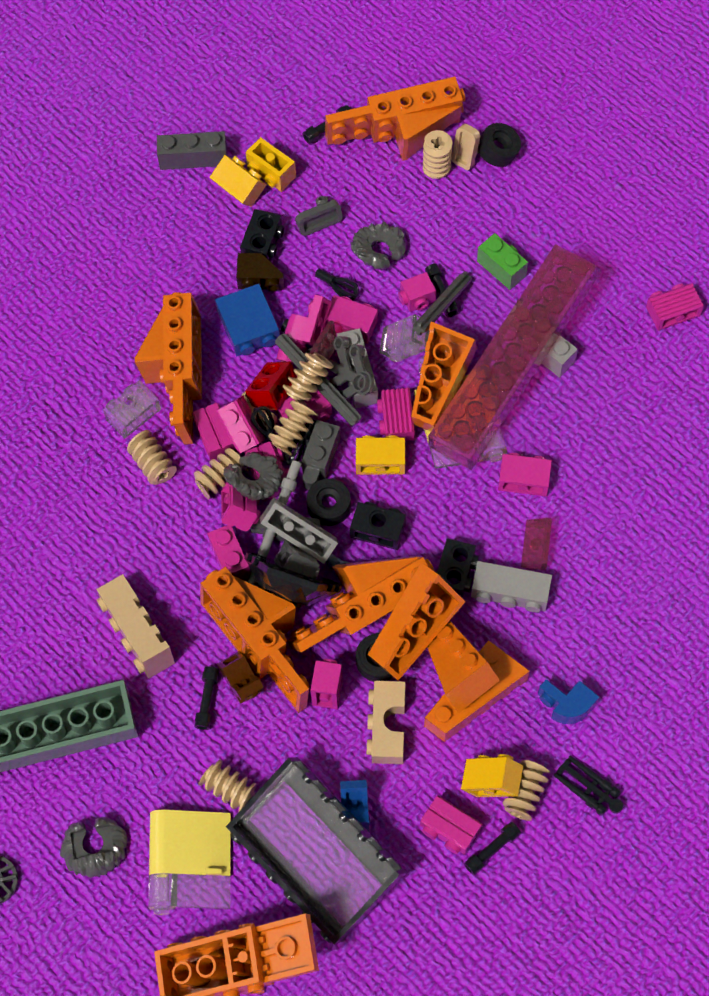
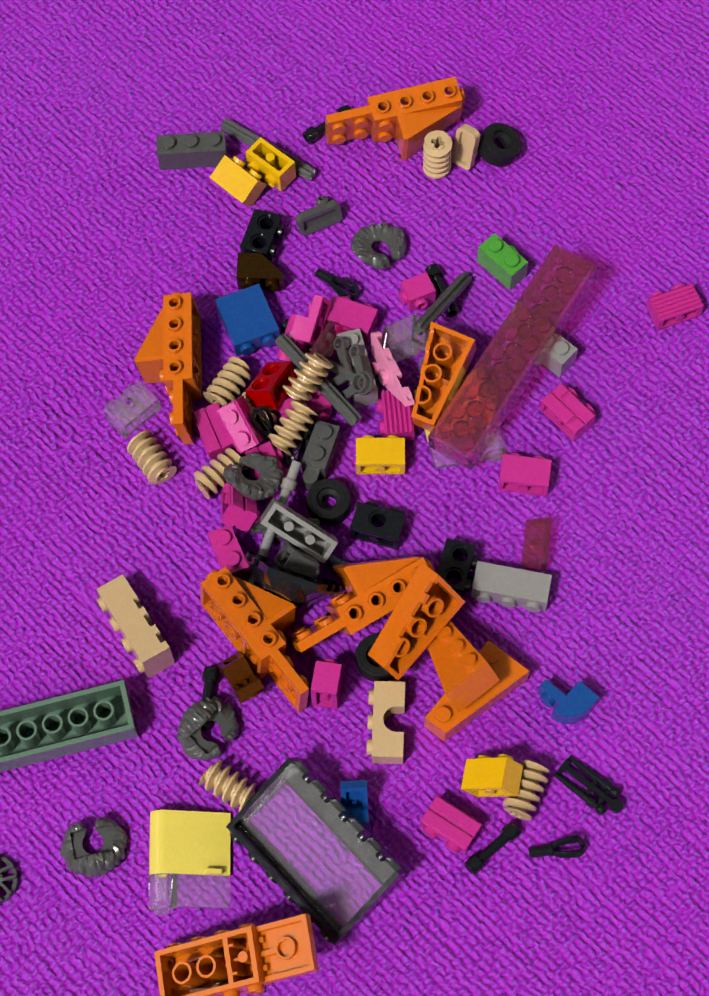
none -> dark grey piece [176,696,240,761]
none -> tan piece [203,356,252,407]
none -> dark grey axle [221,118,317,181]
none -> bright pink wing [370,331,415,407]
none -> black piece [528,835,586,858]
none -> dark pink brick [540,384,596,442]

